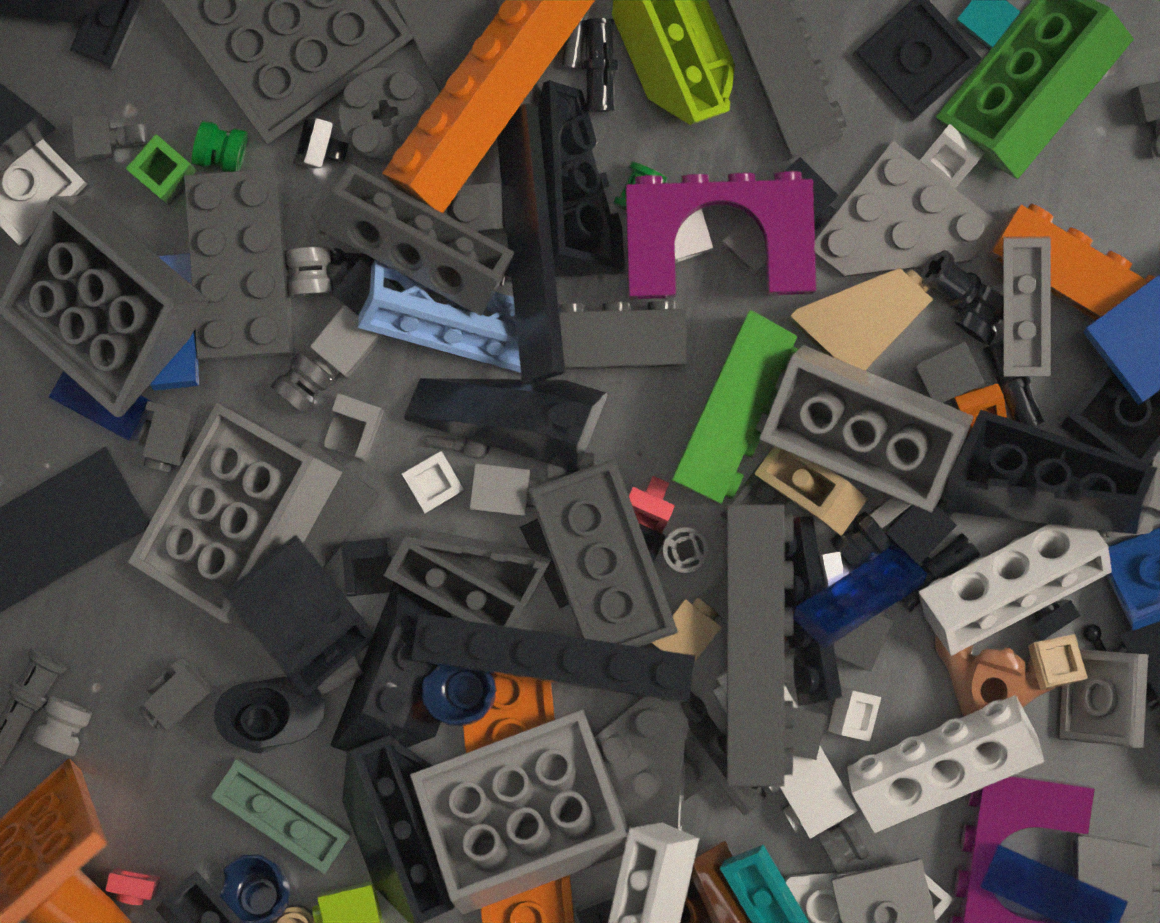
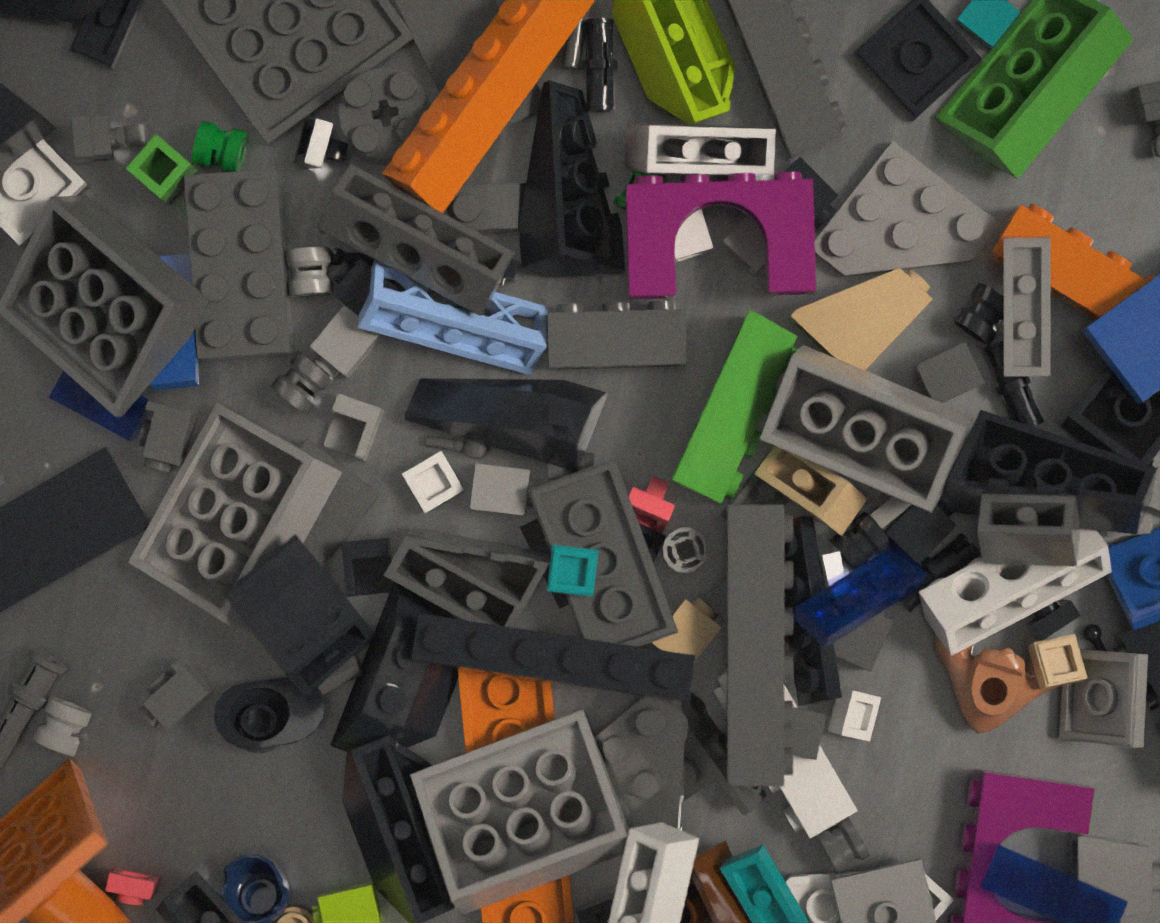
sand green plate [211,758,351,874] -> none
dark blue hair [422,665,497,726] -> none
black tile [497,103,566,384] -> none
white brick [847,695,1044,833] -> none
white plate [919,124,985,188] -> none
black bush [921,250,981,310] -> none
orange plate [954,383,1007,438] -> none
none -> teal tile [547,544,599,597]
none -> flat silver brick [625,123,776,175]
none -> dark grey brick [977,494,1081,566]

